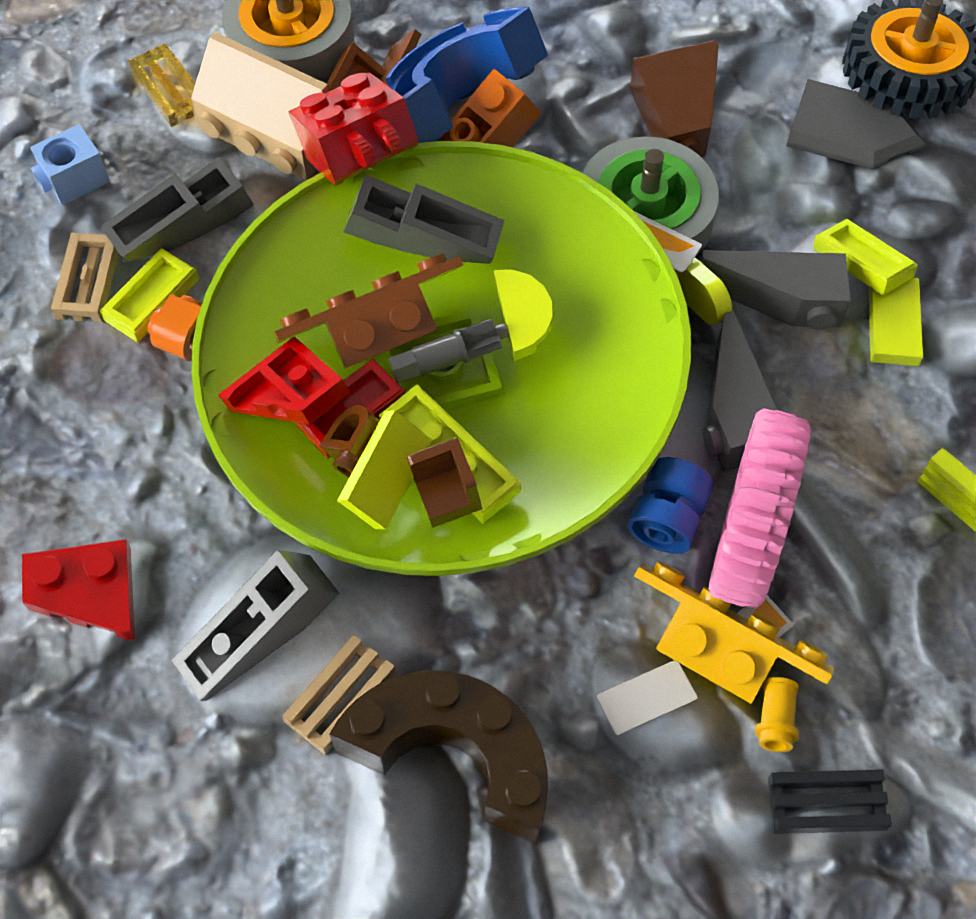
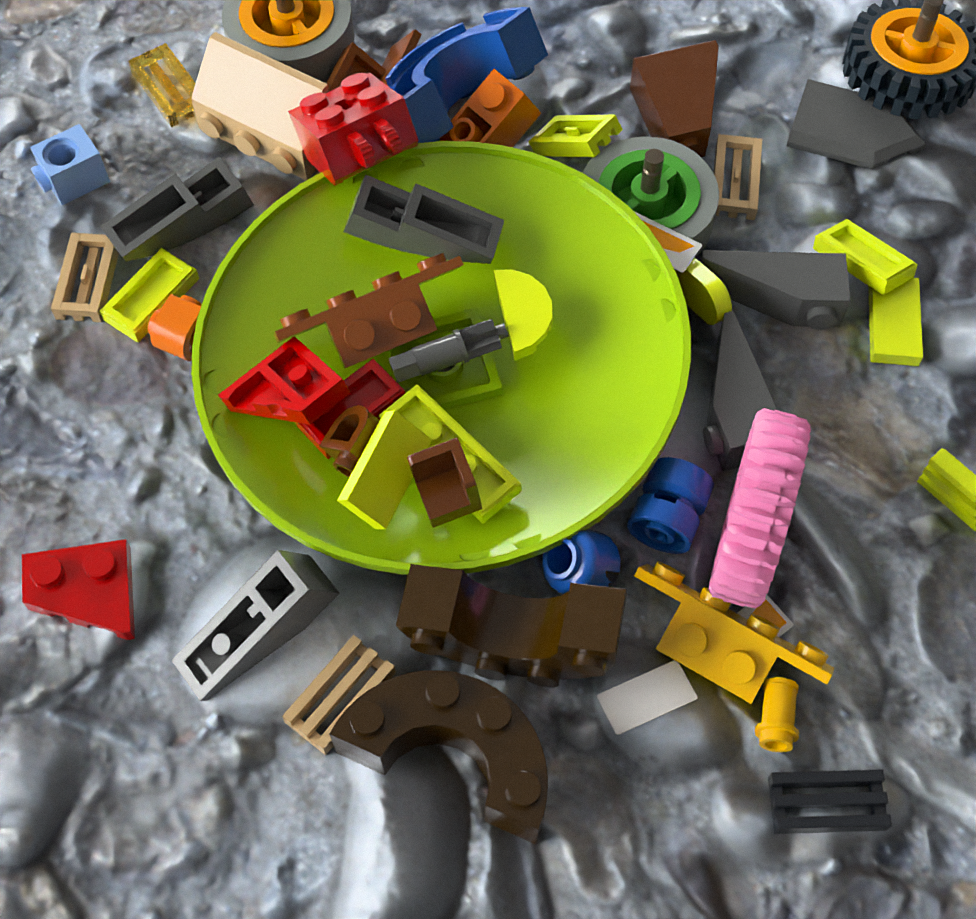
none -> dark brown brick [396,564,627,688]
none -> neon yellow tile [528,115,623,157]
none -> blue head [542,529,621,594]
none -> tan tile [713,134,762,220]

